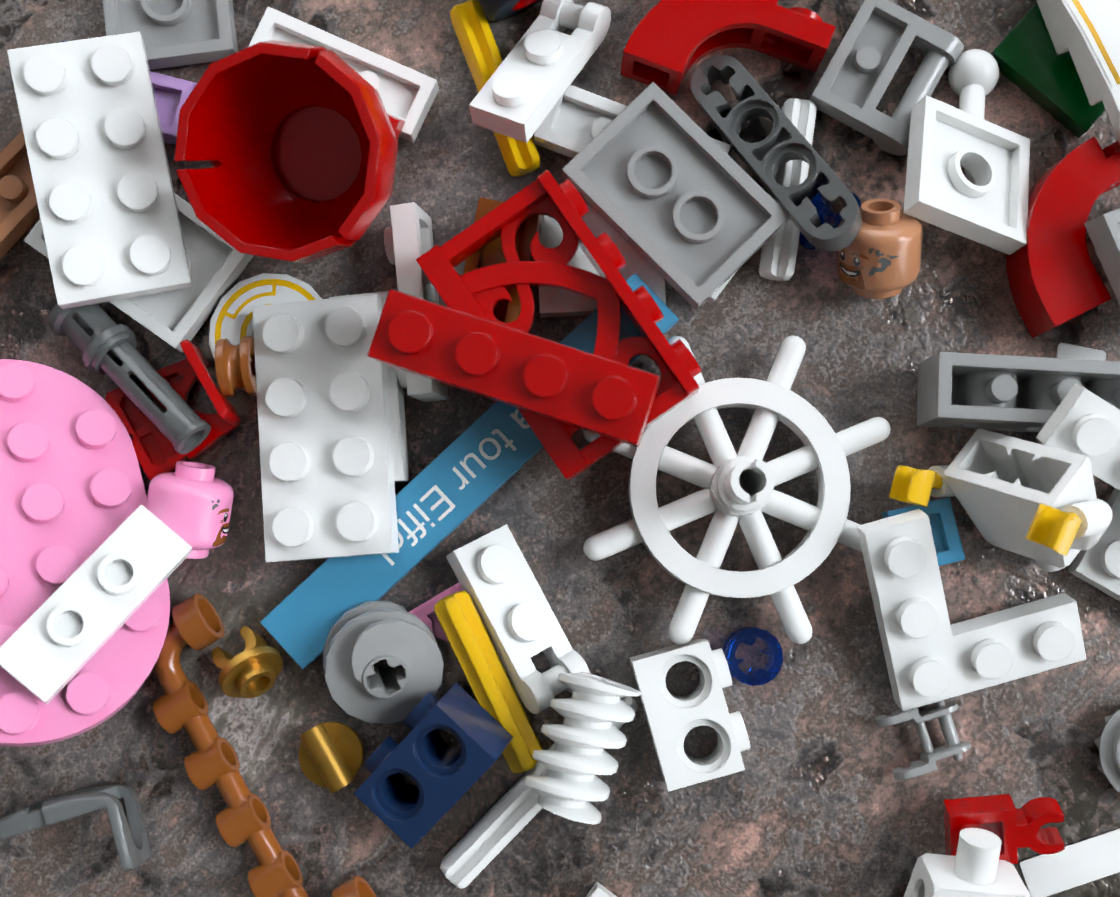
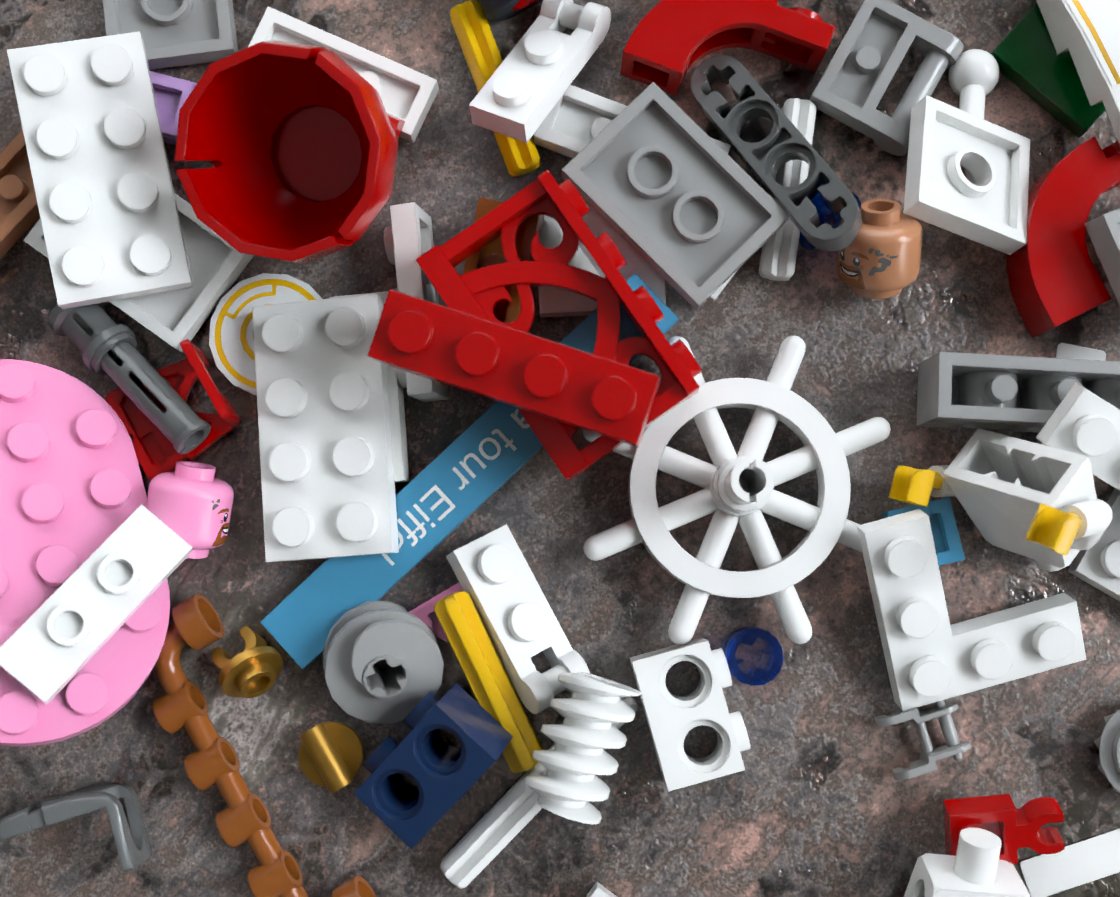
dark orange bush [215,336,257,397] -> none

